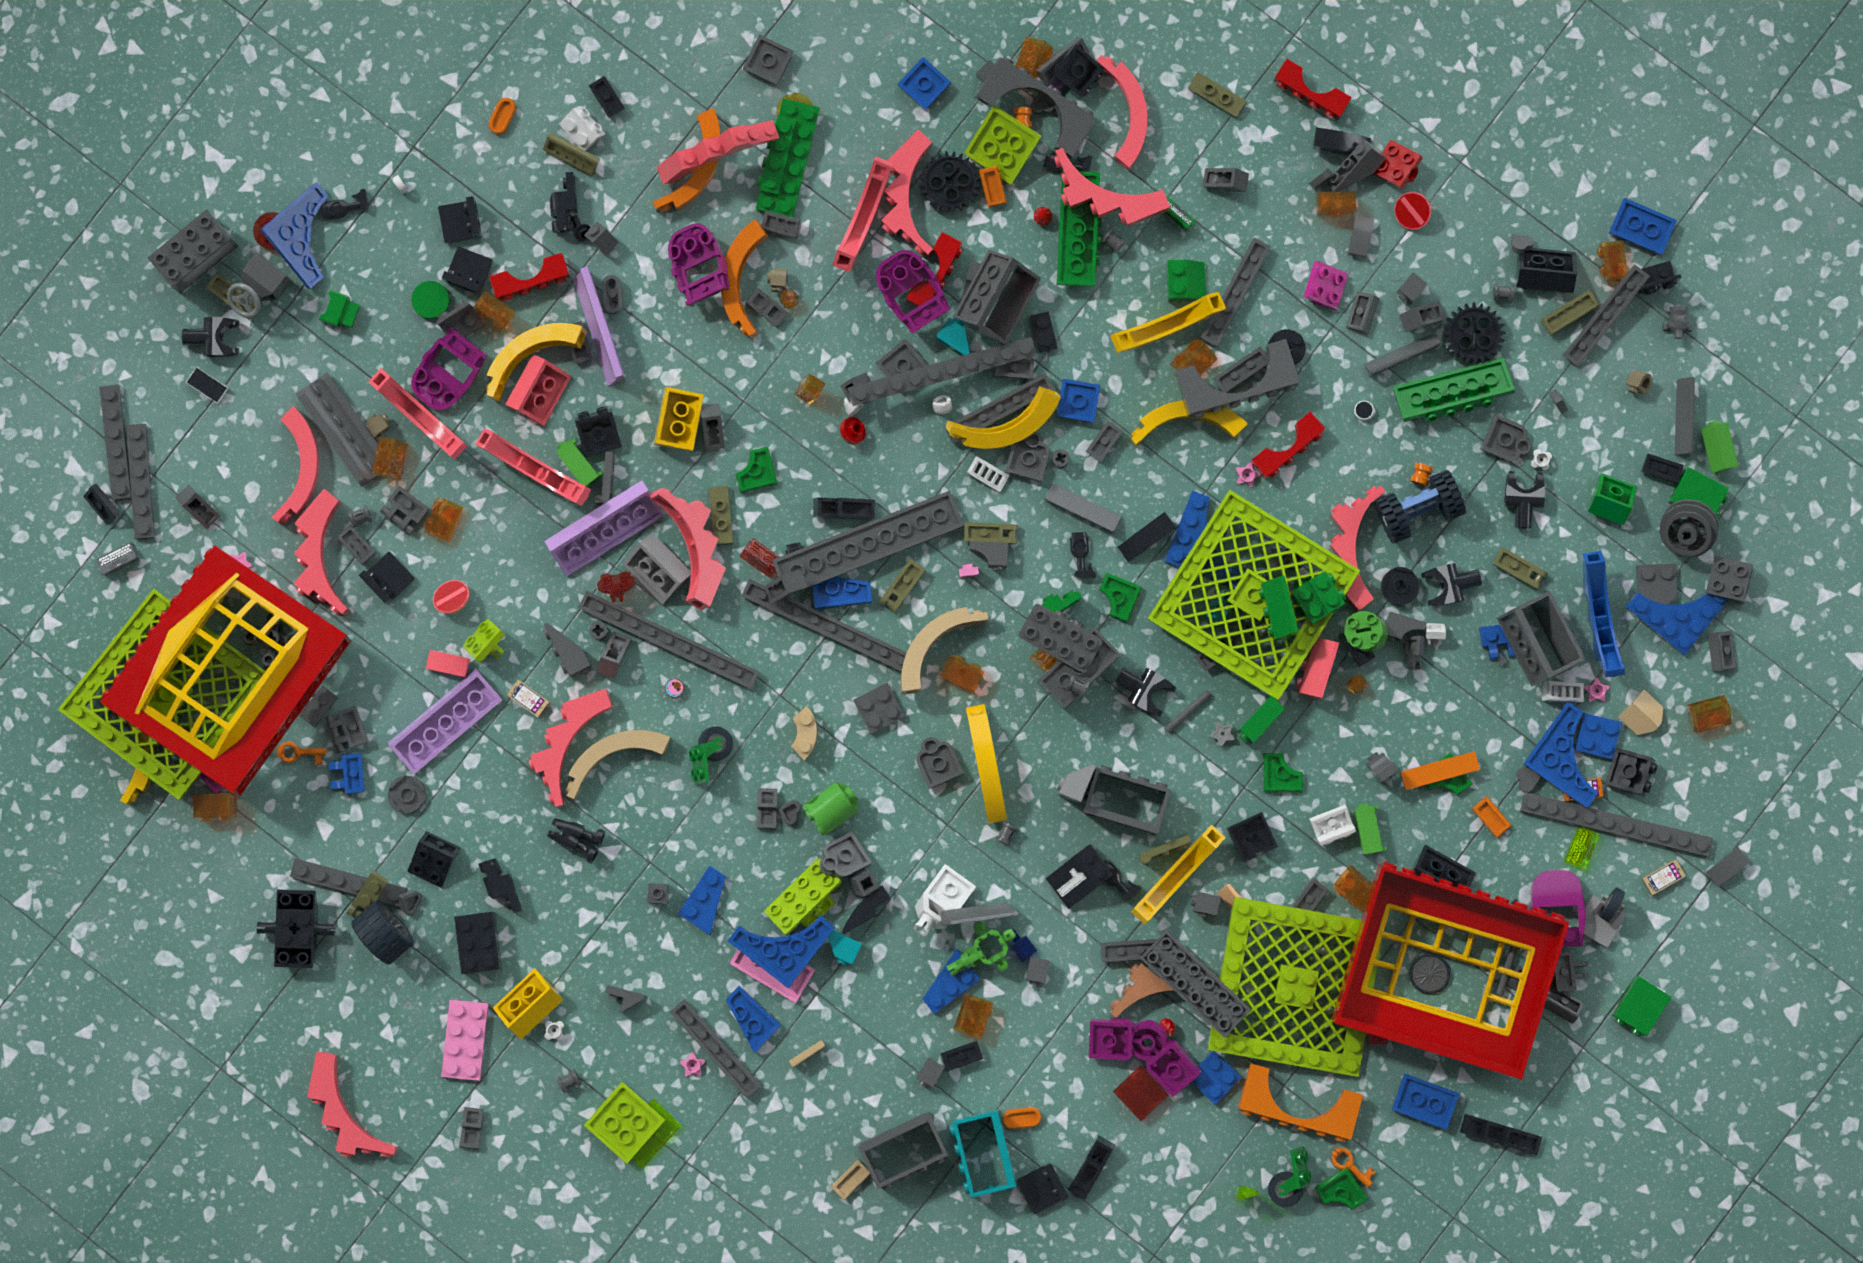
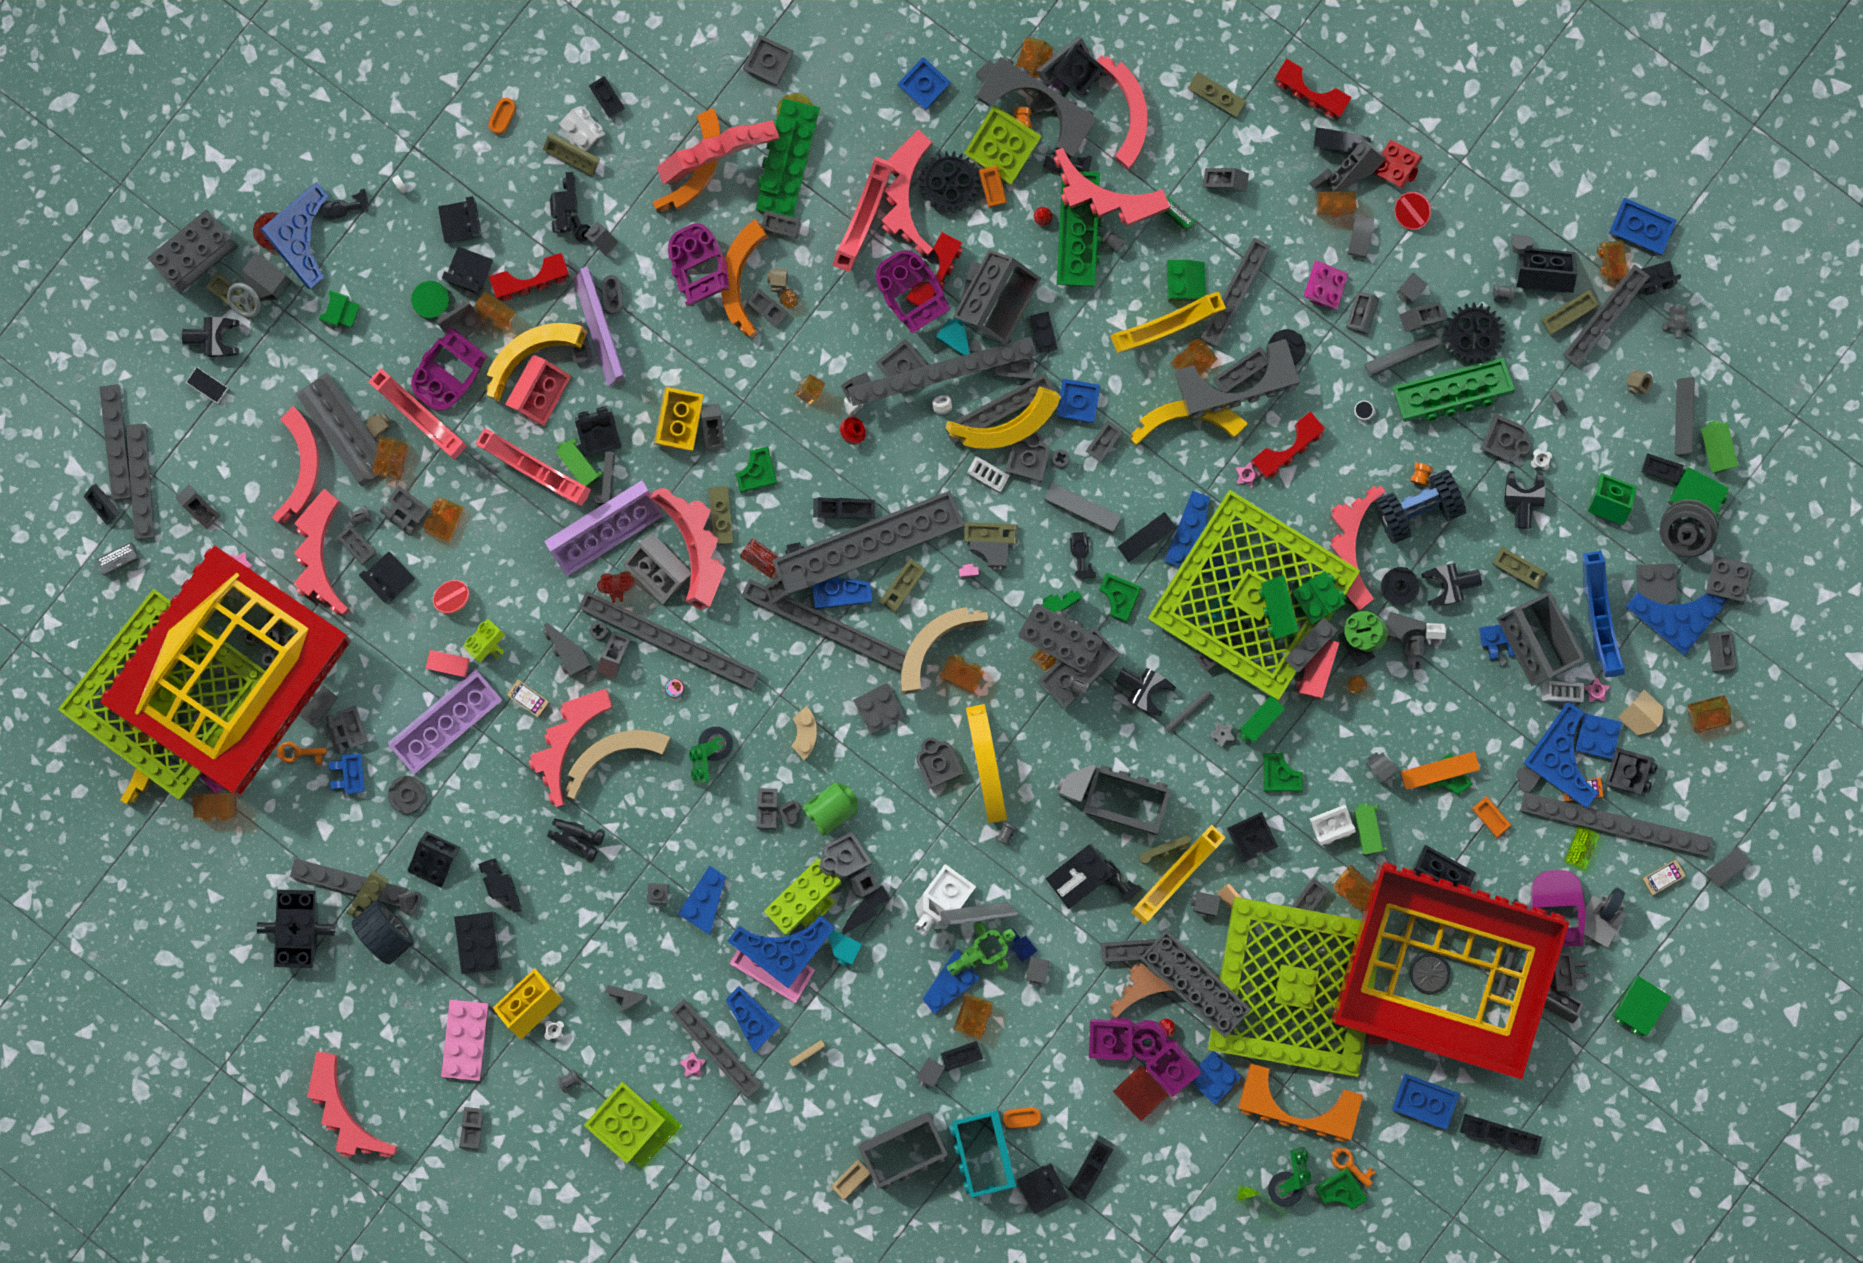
none -> dark grey plate [1284,618,1338,673]

